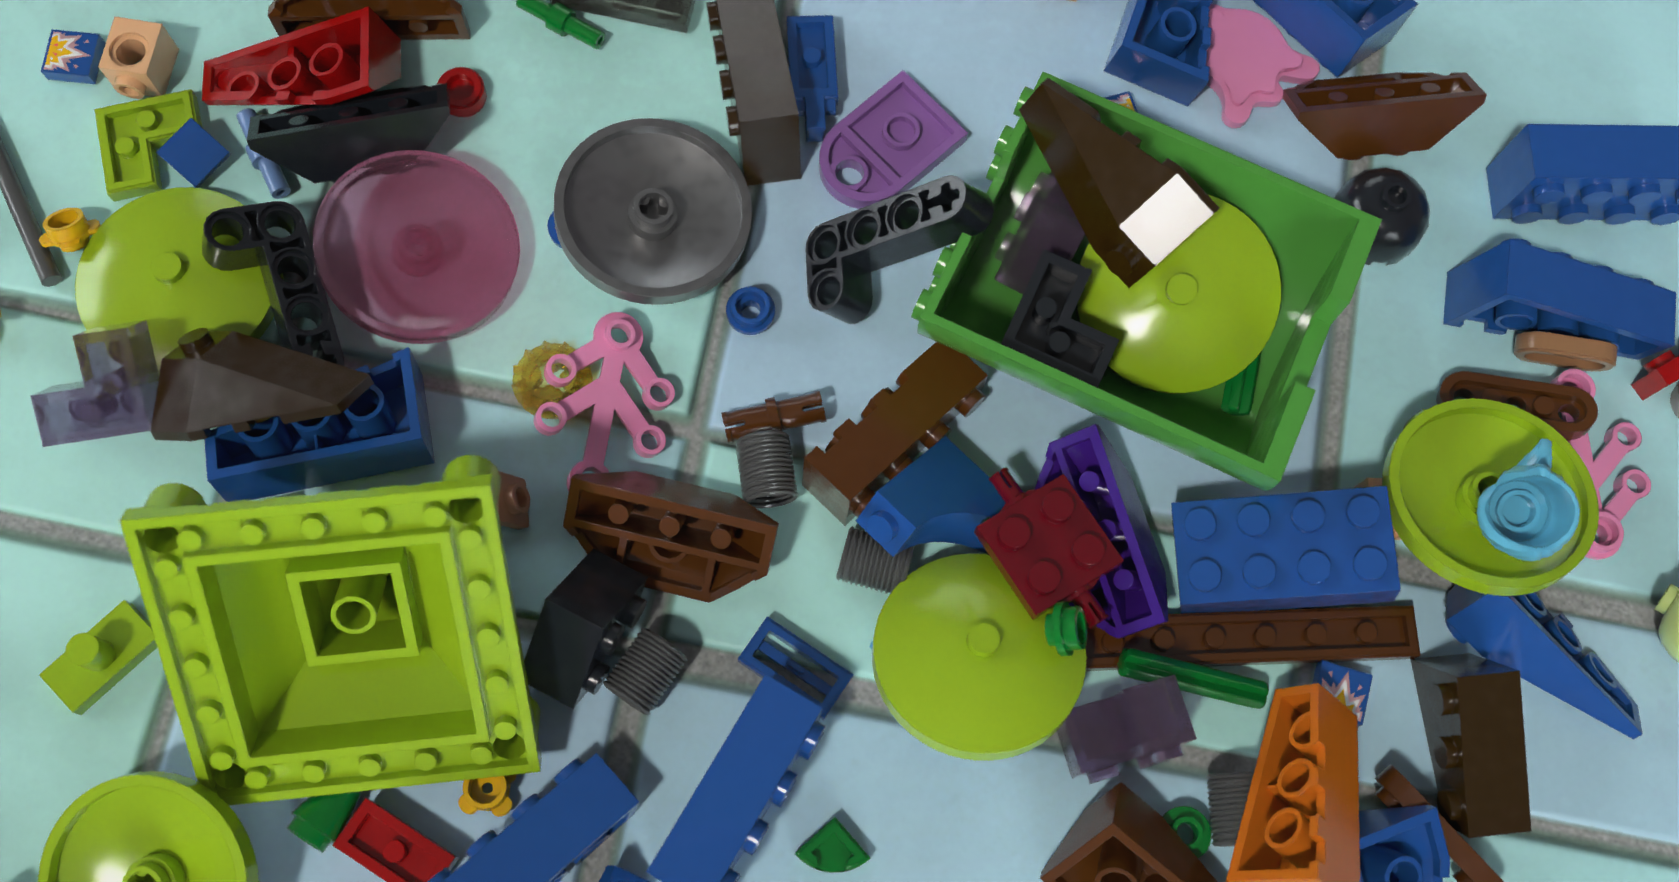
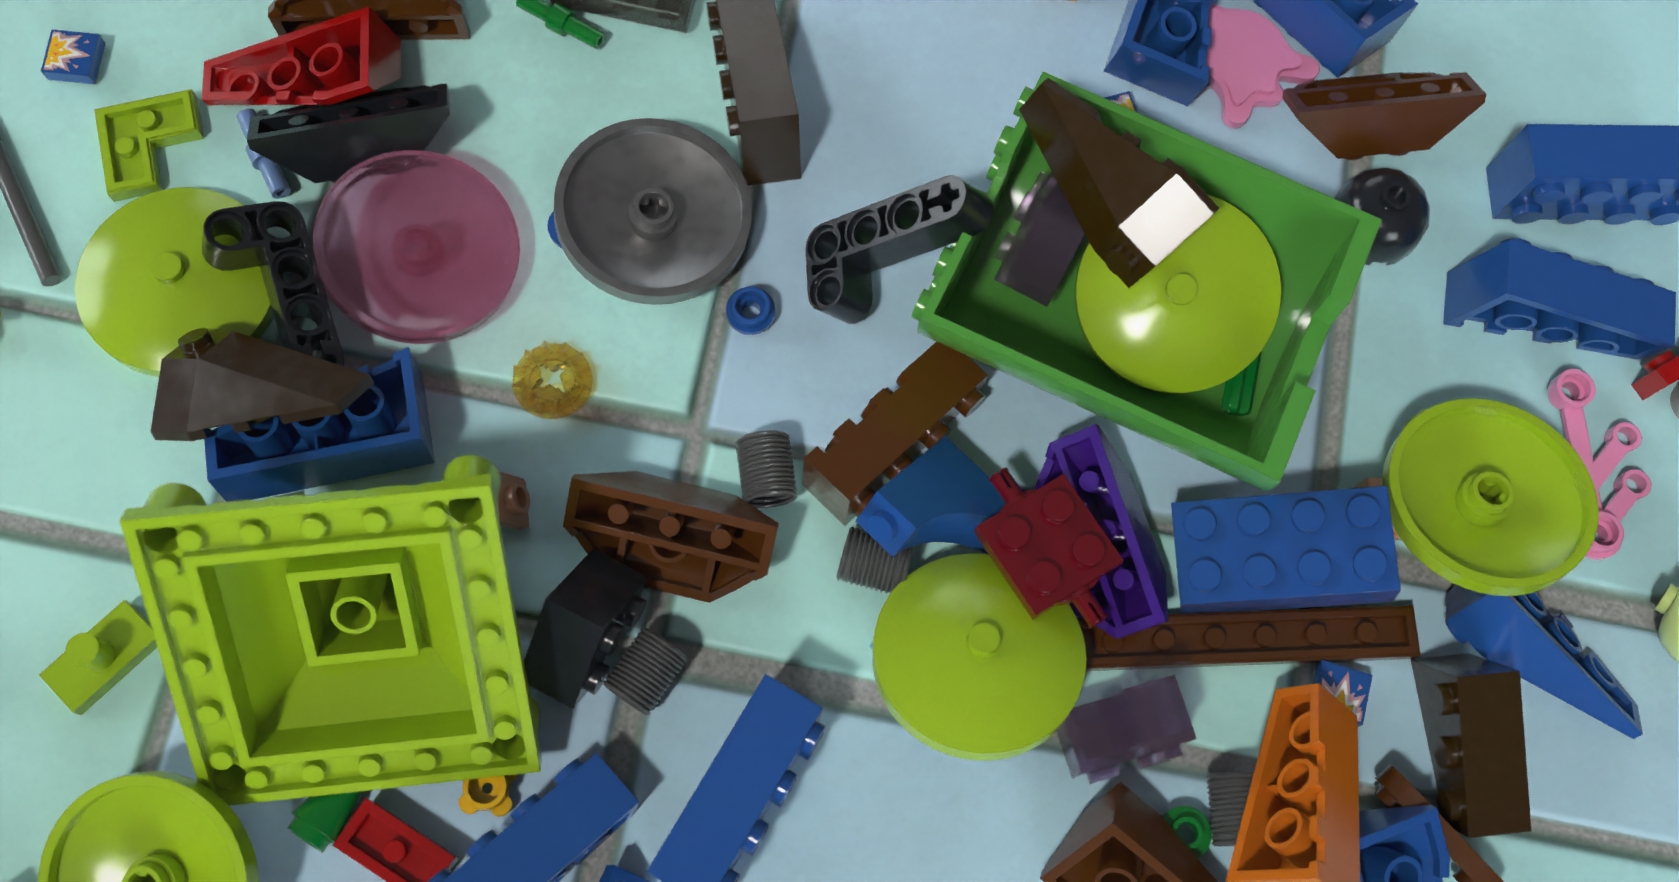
brick [31,320,159,447] -> none
yellow plate [39,208,101,252] -> none
light nougat brick [98,16,179,99] -> none
blue tile [156,118,231,188] -> none
red tile [437,67,487,117] -> none
bright pink plant [533,312,675,491] -> none
reddish brown pin [721,391,826,444] -> none
blue tile [738,616,854,720] -> none
blue hinge [786,15,838,142] -> none
green tile [794,817,871,873] -> none
medium lavender tile [819,70,968,209] -> none
black brick [1001,249,1119,388] -> none
green plate [1045,602,1087,656] -> none
green axle [1117,648,1269,709] -> none
reddish brown plate [1436,371,1598,440] -> none
medium azure hair [1477,438,1580,561] -> none
medium nougat tile [1514,332,1618,372] -> none

